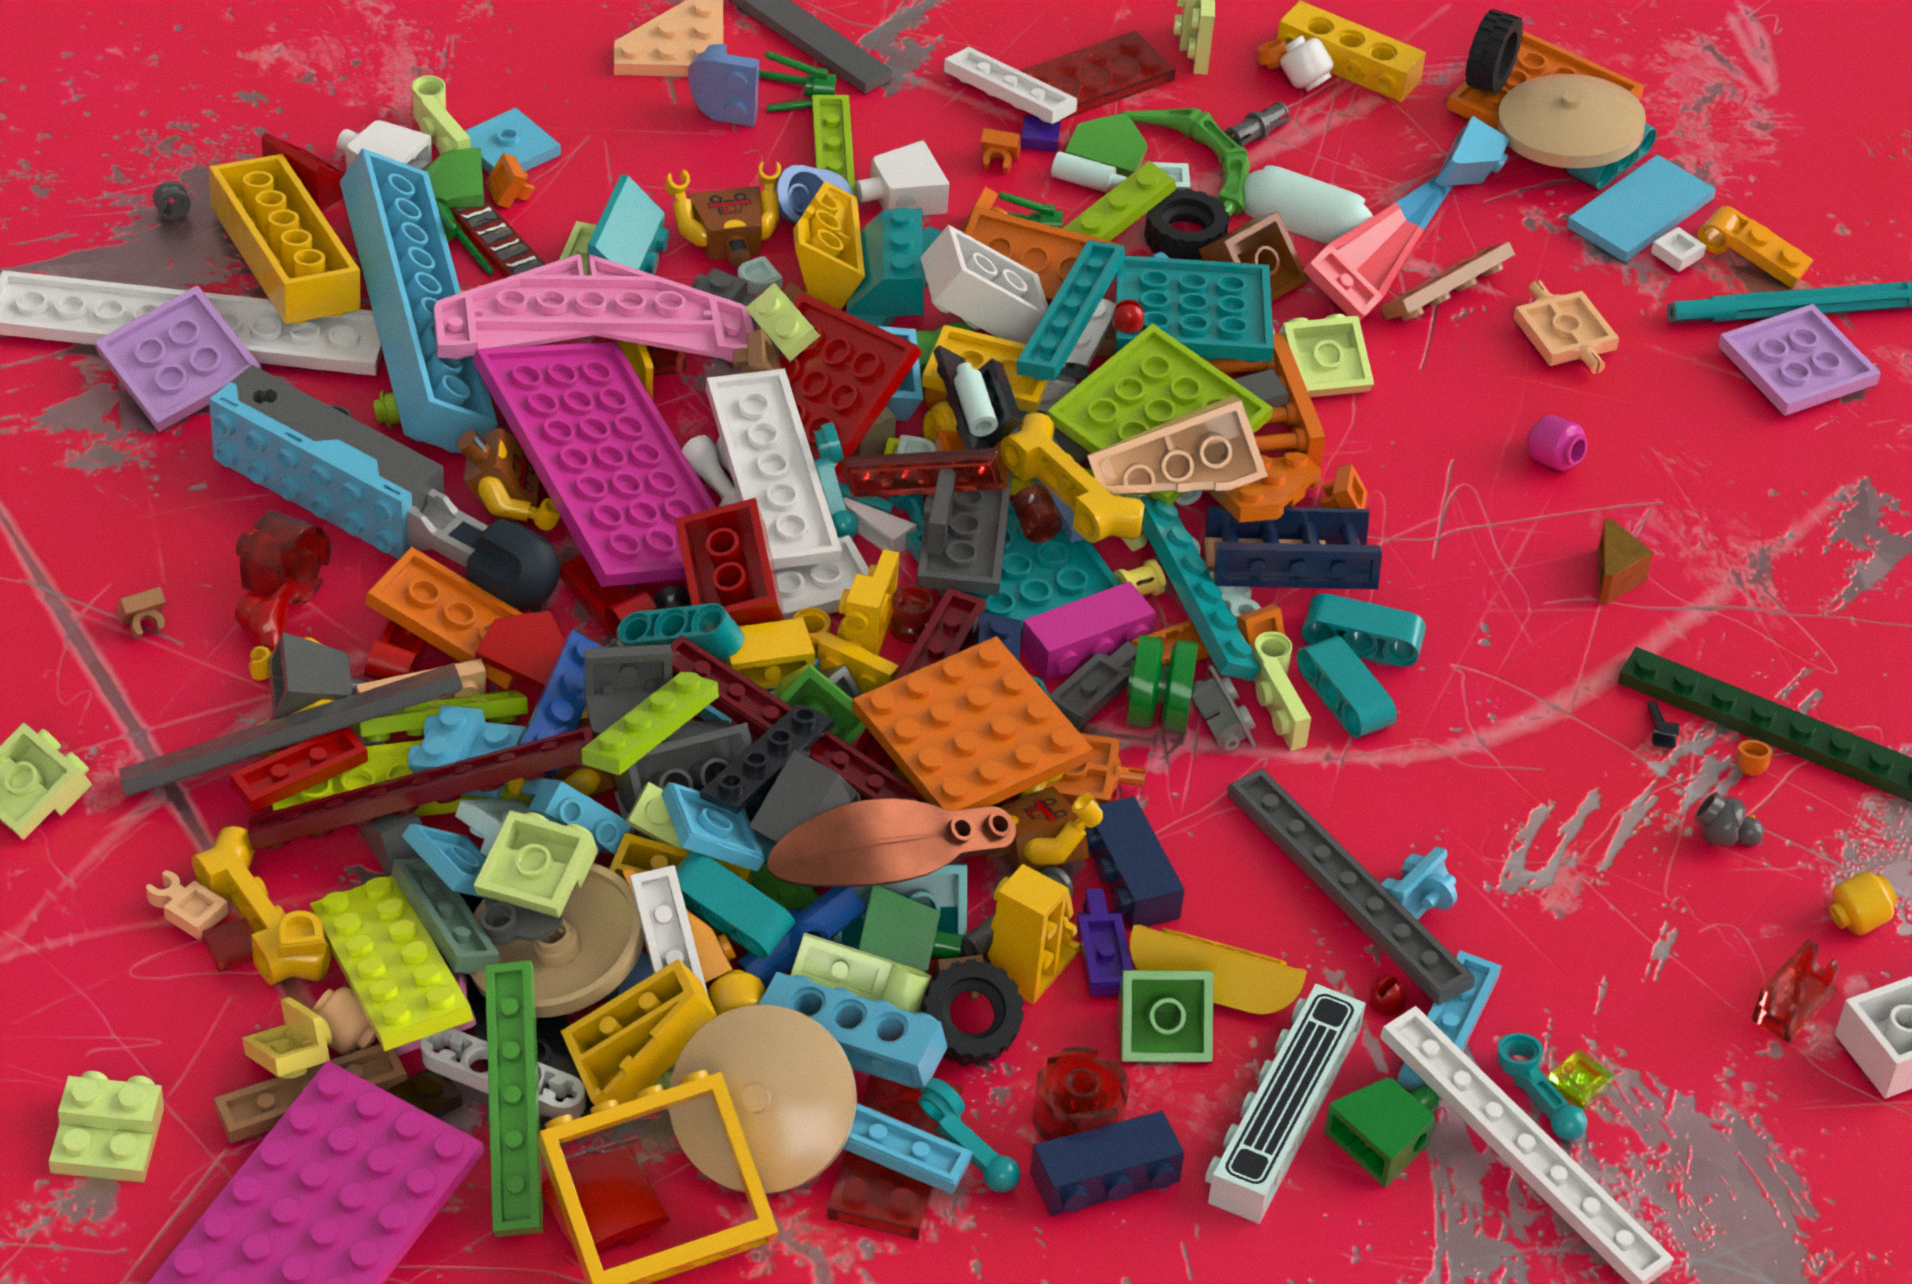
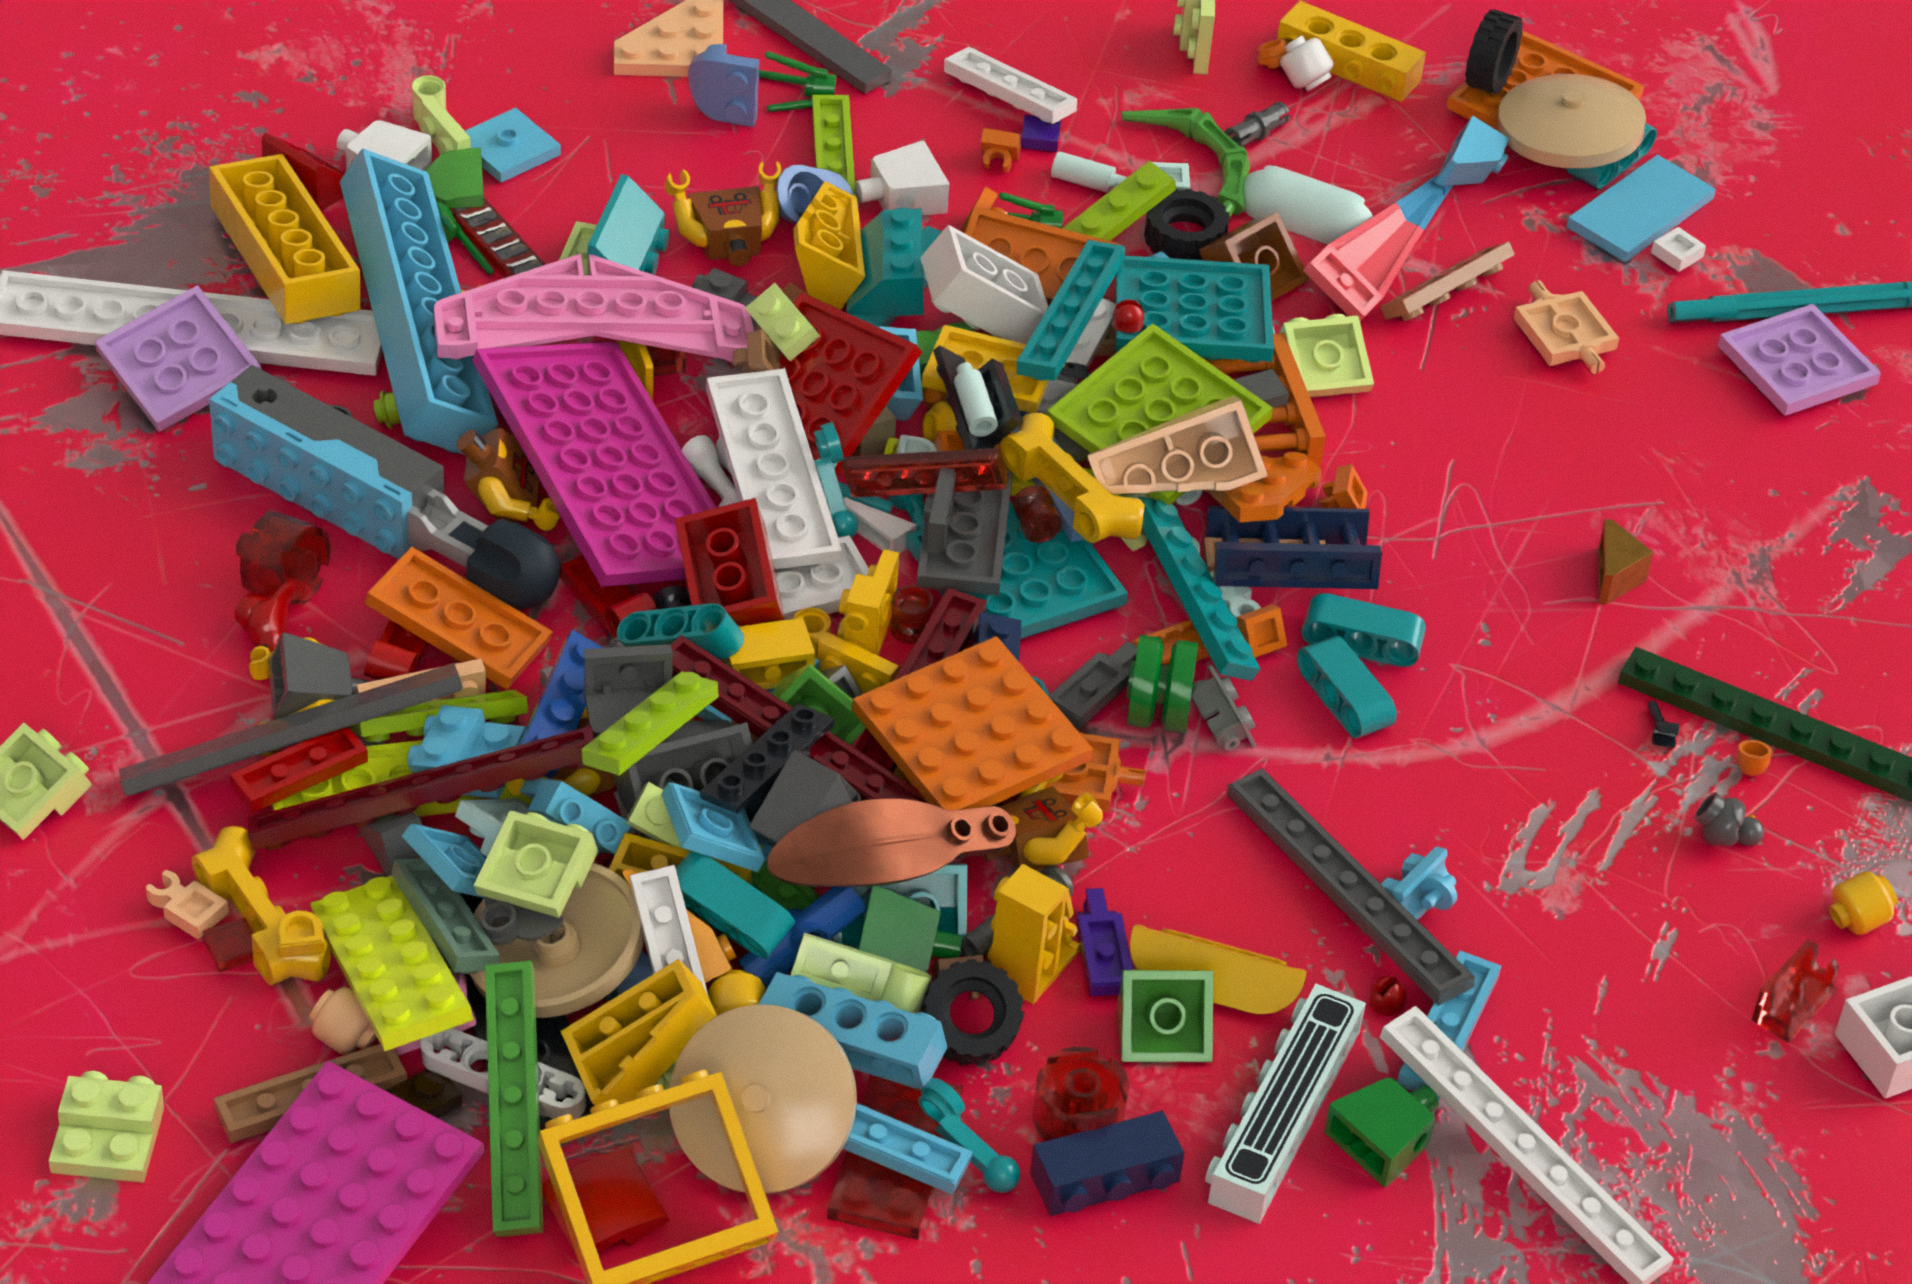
medium nougat tile [115,587,166,639] -> none
dark grey bush [152,181,191,220] -> none
light yellow bracket [242,997,332,1079] -> none
red slope [475,611,564,691] -> none
orange tile [485,153,535,208] -> none
light aqua tile [738,256,783,295] -> none
clear red plate [1019,30,1176,121] -> none
dark pink brick [1020,581,1156,681] -> none
bright green slope [1065,113,1148,177] -> none
dark blue brick [1085,796,1185,931] -> none
light yellow bush [1113,559,1166,596] -> none
yellowish green plate [1253,631,1311,751] -> none
teal piece [1497,1033,1588,1141] -> none
dark pink head [1527,415,1588,471] -> none
clear neon green plate [1549,1049,1615,1110] -> none
light orange plate [1697,206,1813,289] -> none

